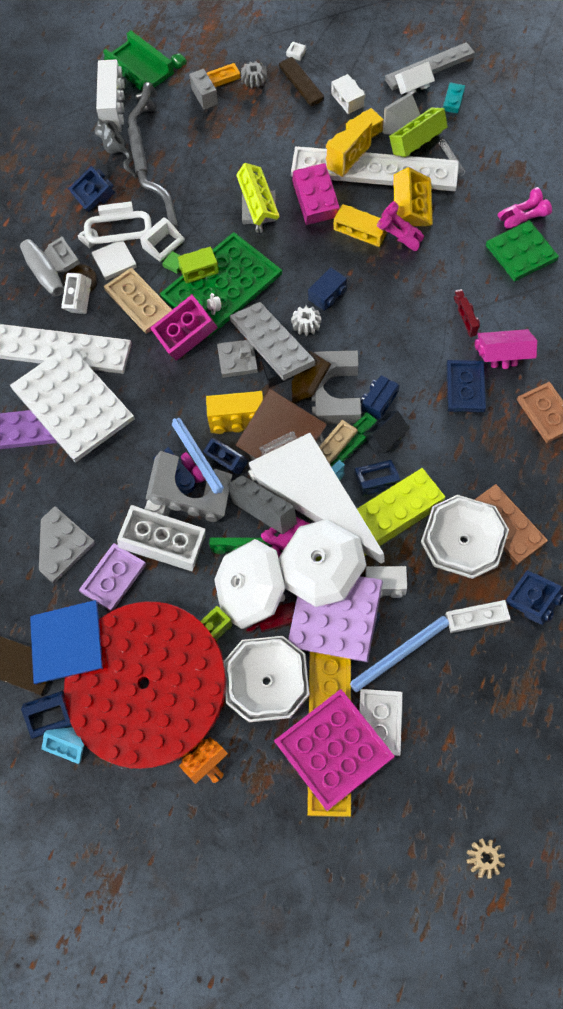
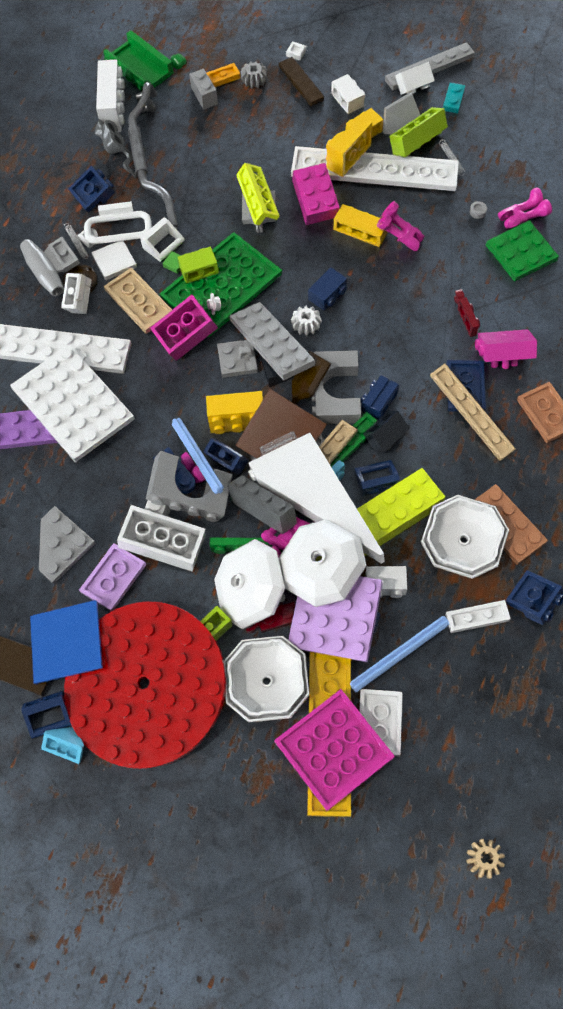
orange plate [179,737,228,784] -> none
yellow slope [393,167,433,226] -> none
none -> white piece [64,224,88,259]
none -> tan tile [430,364,515,461]
none -> light grey tile [469,201,487,219]

